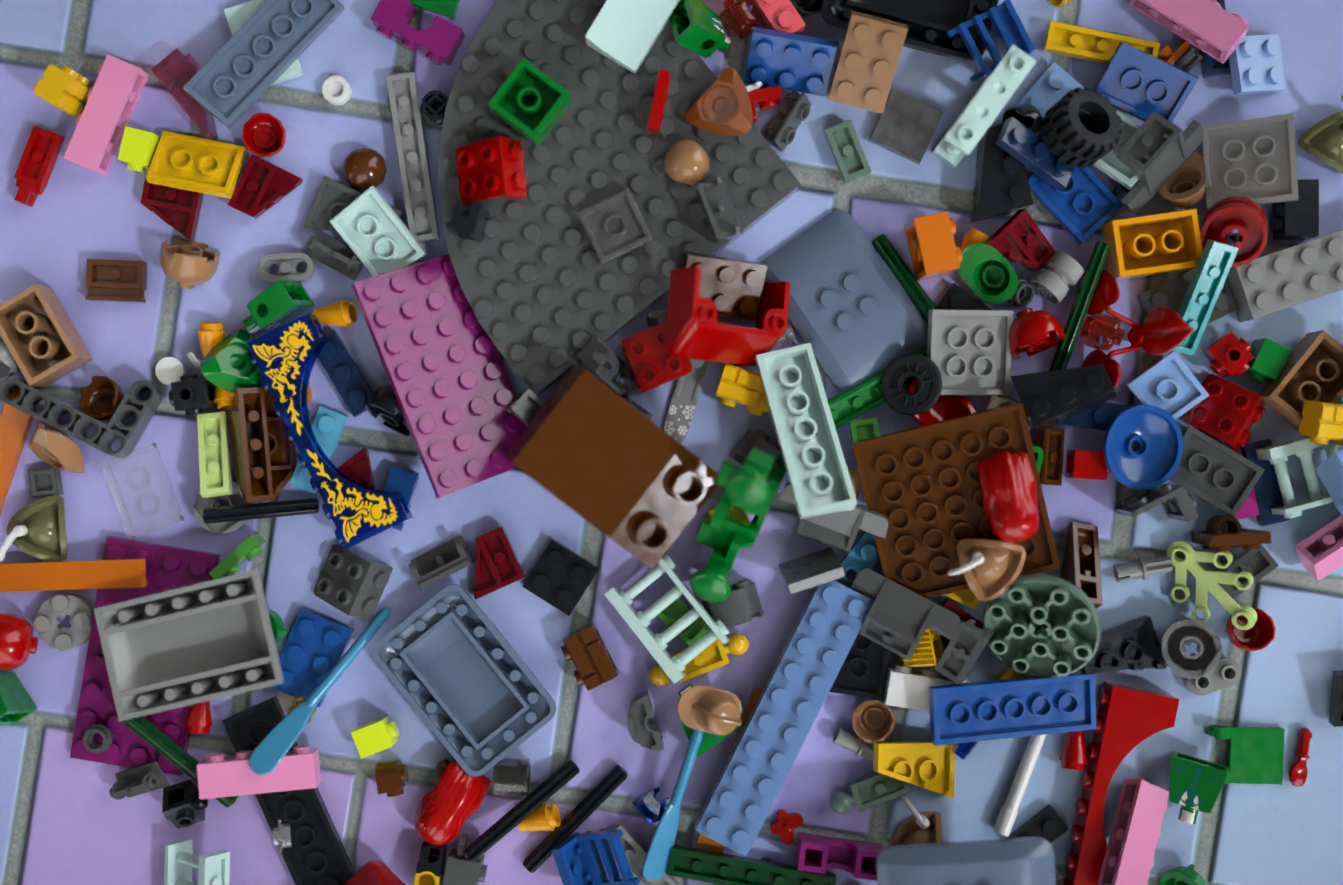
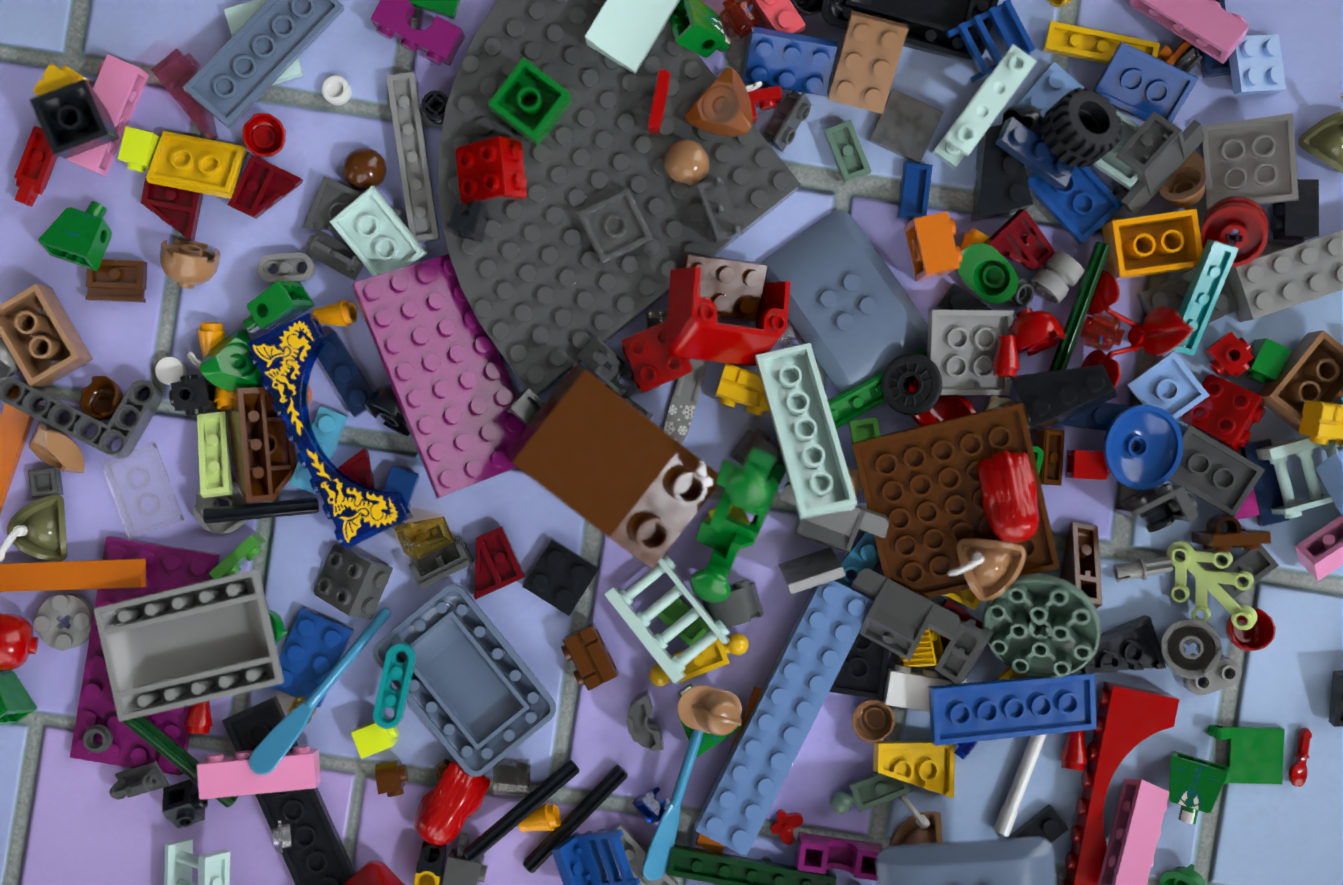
light grey axle [833,727,874,762] -> none
dark green axle [872,234,937,324] -> none
none -> black slope [29,79,119,159]
none -> green torso [38,201,112,271]
none -> teal plate [373,642,416,729]
none -> clear yellow slope [394,517,454,560]
none -> blue tile [897,162,933,220]
none -> red cone [991,335,1020,377]
none -> black wheel [1140,502,1175,532]

